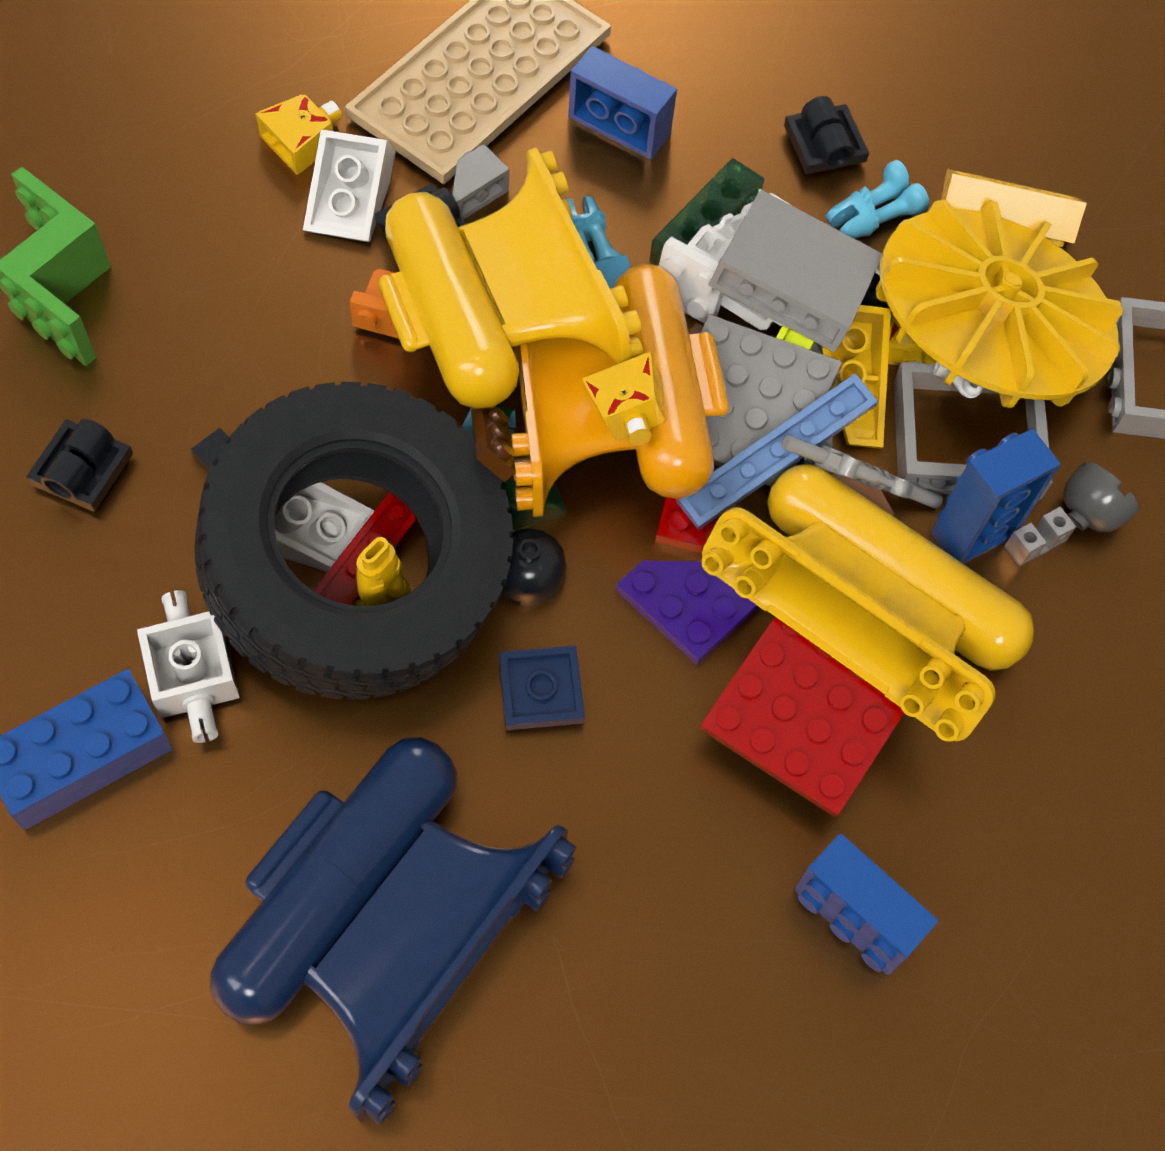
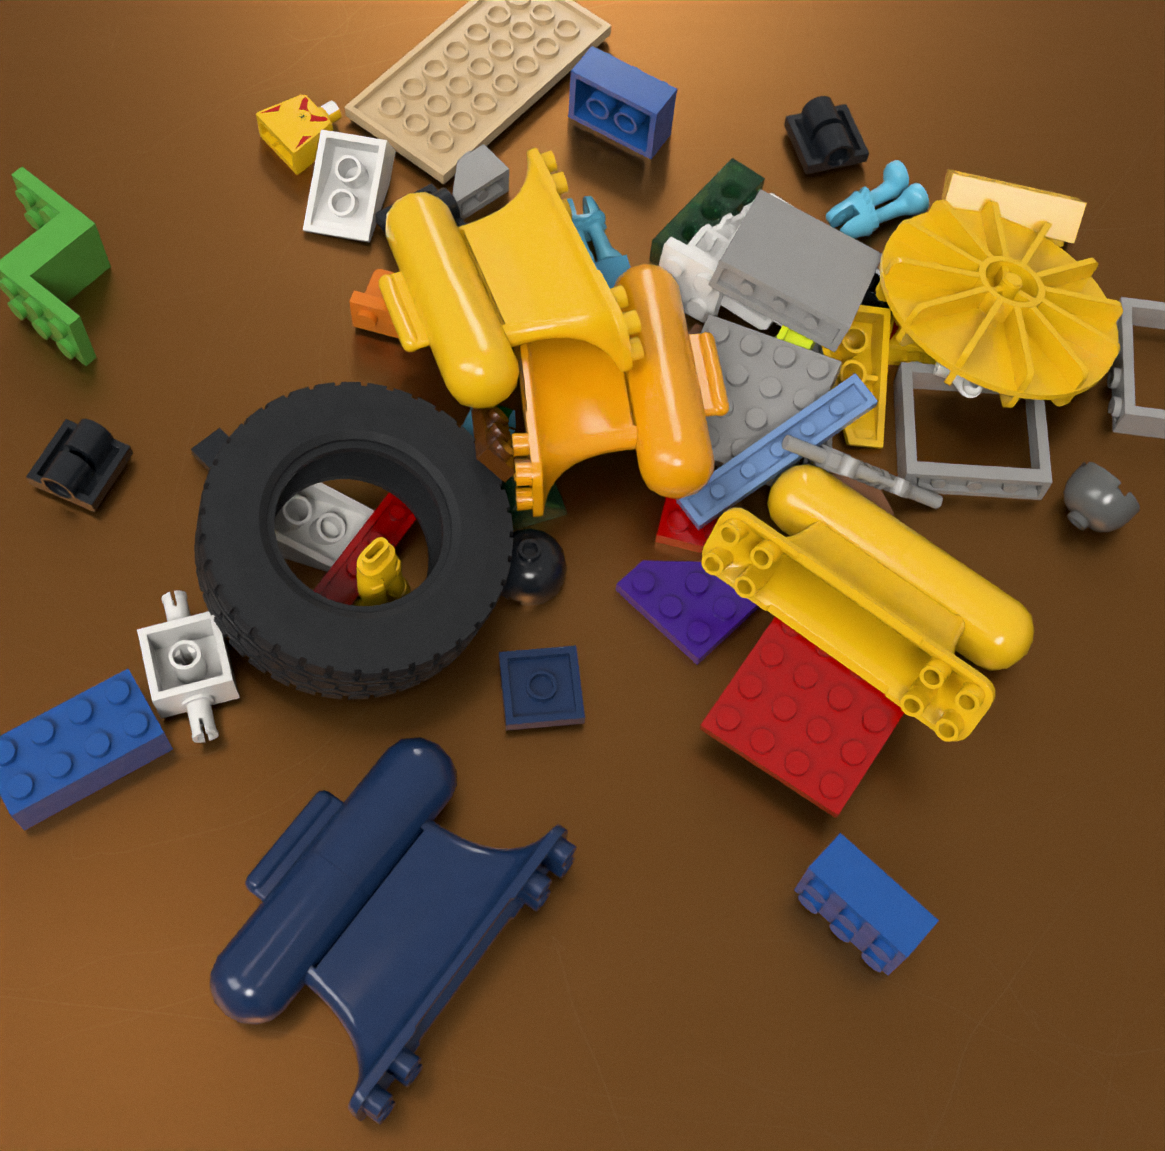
yellow torso [582,352,666,445] -> none
blue brick [931,428,1061,564] -> none
flat silver piece [1004,507,1076,567] -> none

